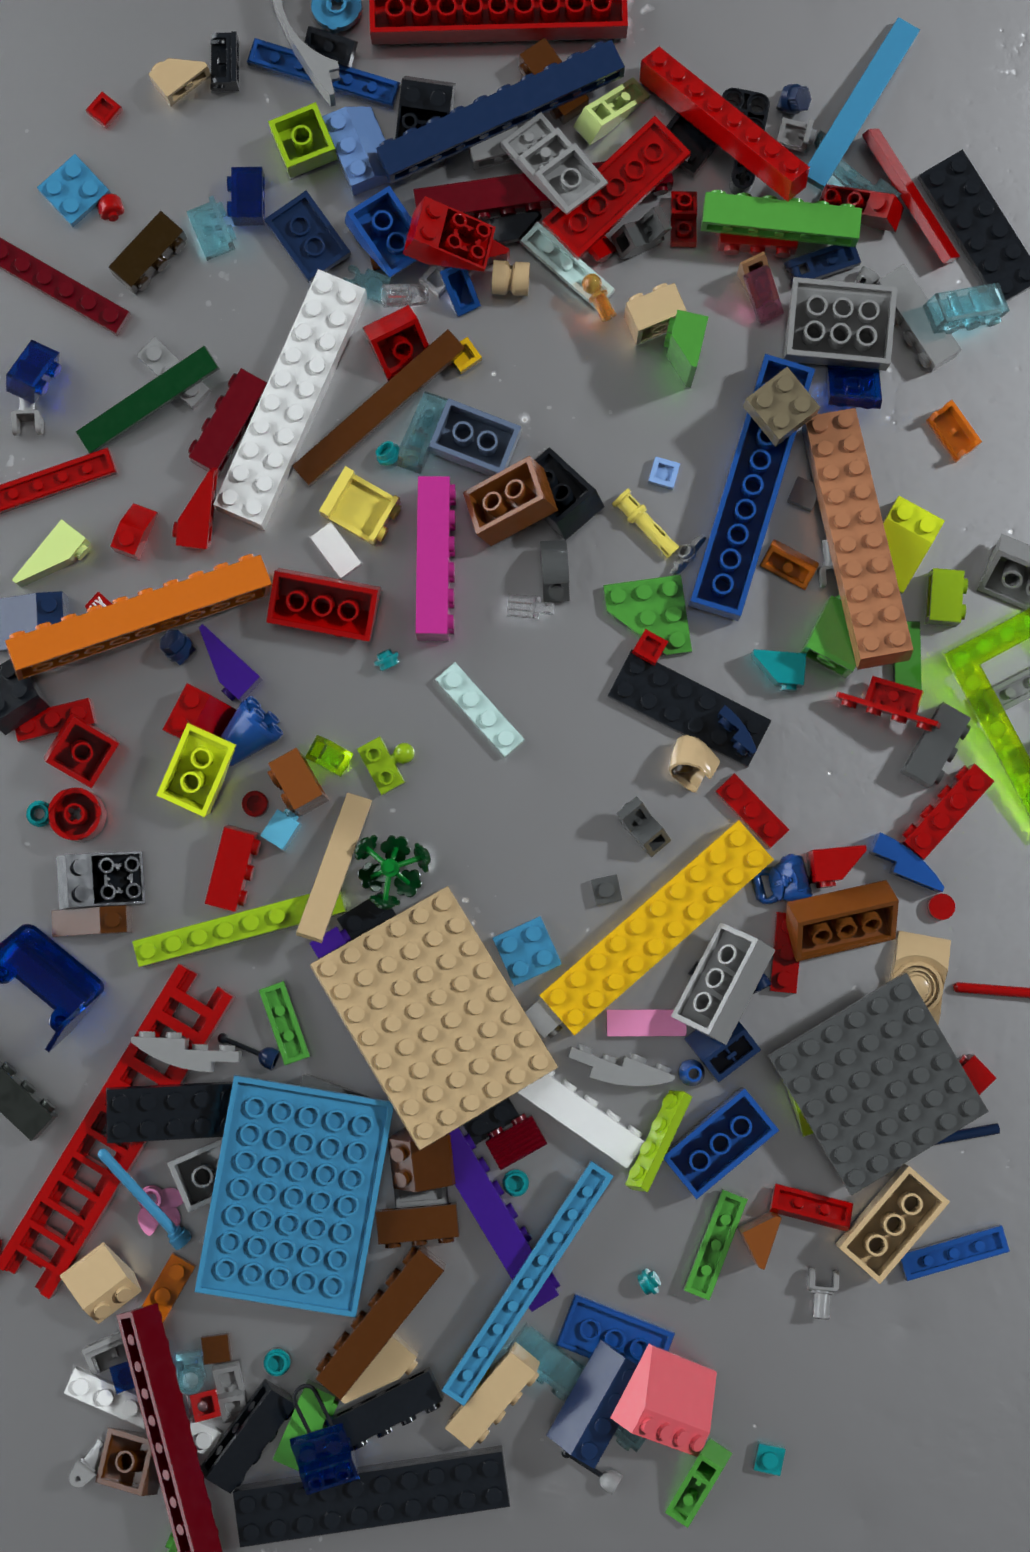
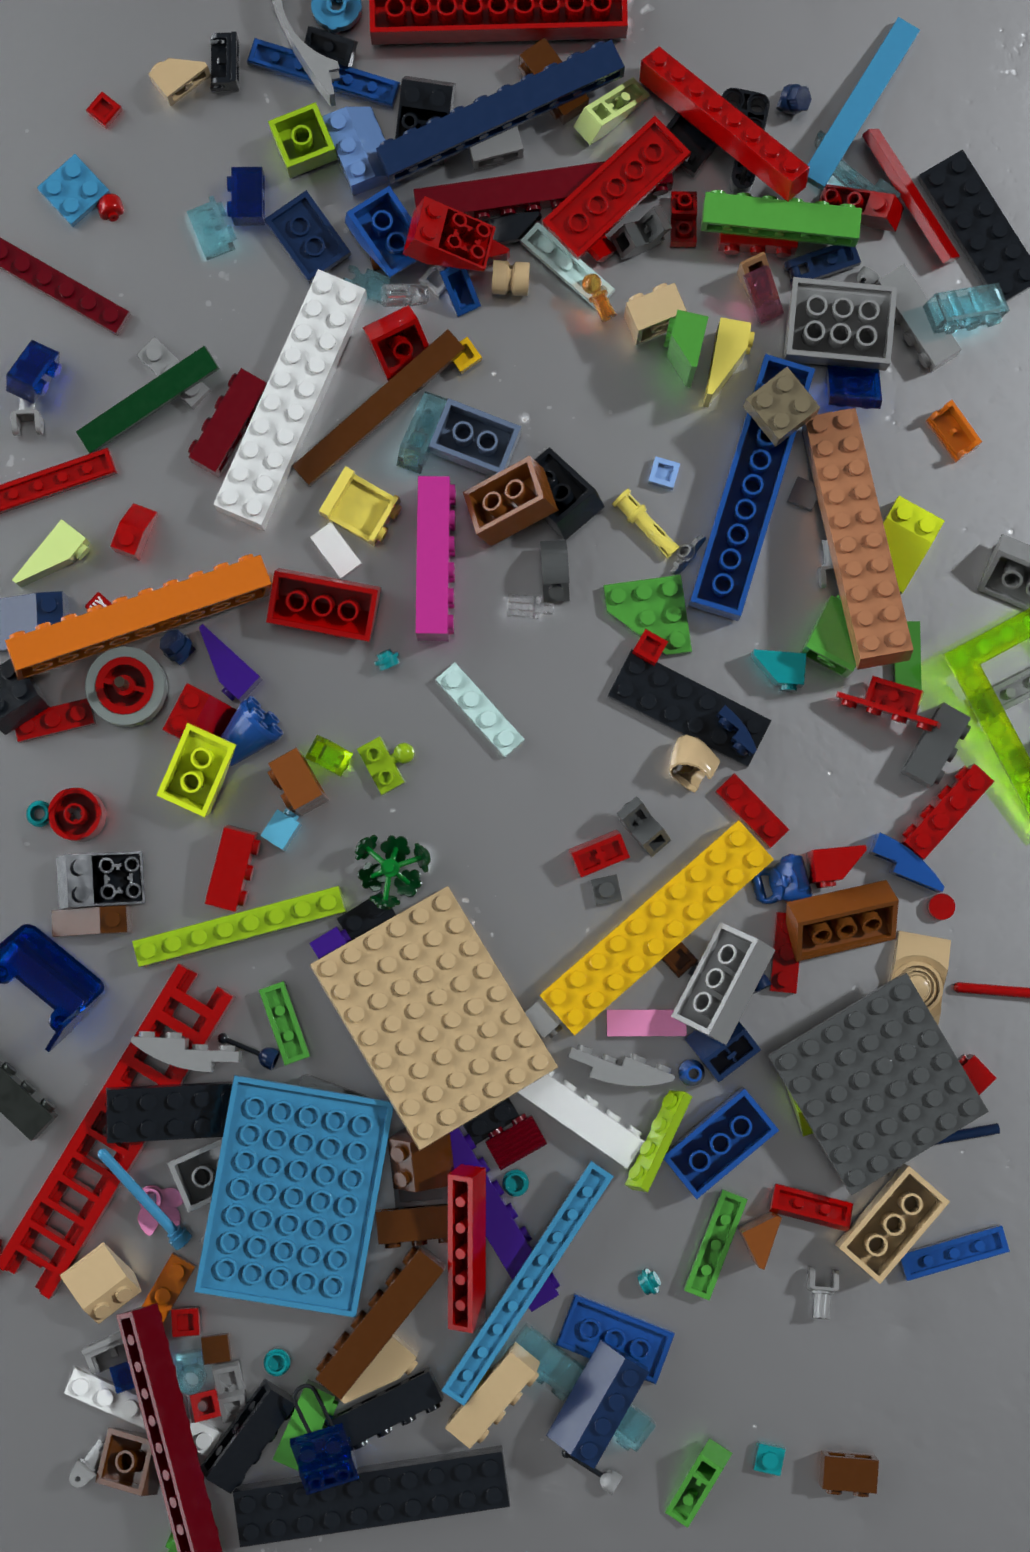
red brick [44,713,119,788] -> none
dark brown brick [108,211,187,295] -> none
red slope [172,467,218,549] -> none
red tile [242,791,269,817] -> none
tan tile [296,792,372,943] -> none
teal plate [376,441,401,466] -> none
dark azure plate [493,916,562,986] -> none
light grey slope [500,112,608,215] -> none
coral slope [610,1344,717,1457] -> none
orange slope [759,539,819,590] -> none
light grey bracket [776,117,817,153] -> none
lime brick [925,568,968,626] -> none
none -> wheel [85,646,168,728]
none -> red plate [171,1307,201,1337]
none -> red brick [448,1164,486,1333]
none -> red hinge [568,829,630,877]
none -> reddish brown tile [661,942,698,978]
none -> light yellow slope [703,317,755,407]
none -> reddish brown brick [819,1451,879,1497]

